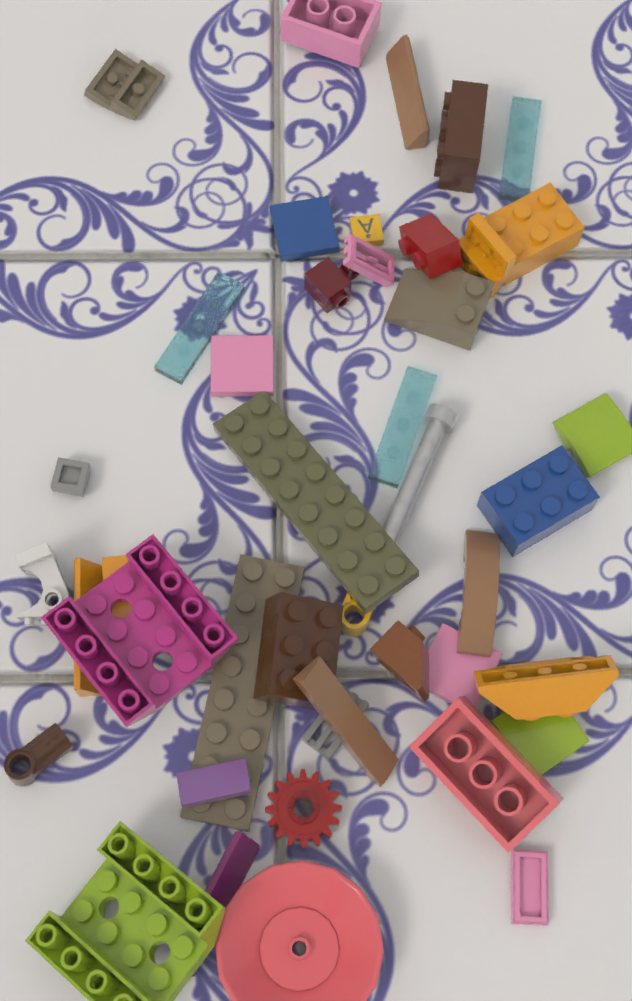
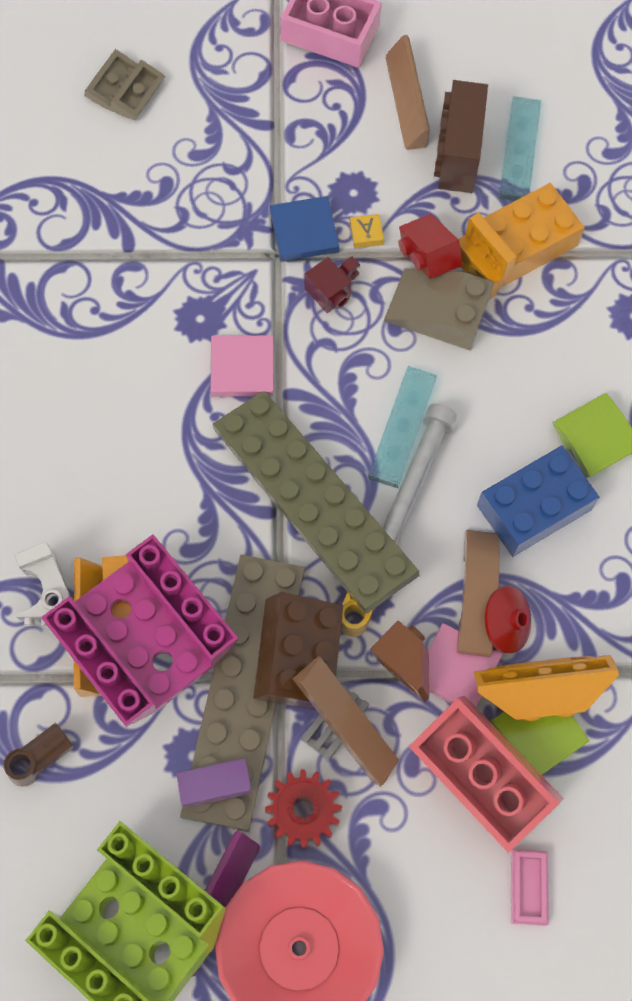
light grey plate [50,457,91,497] -> none
clear light blue tile [154,271,245,385] -> none
bright pink tile [343,234,395,287] -> none
none -> red dish [485,586,532,653]

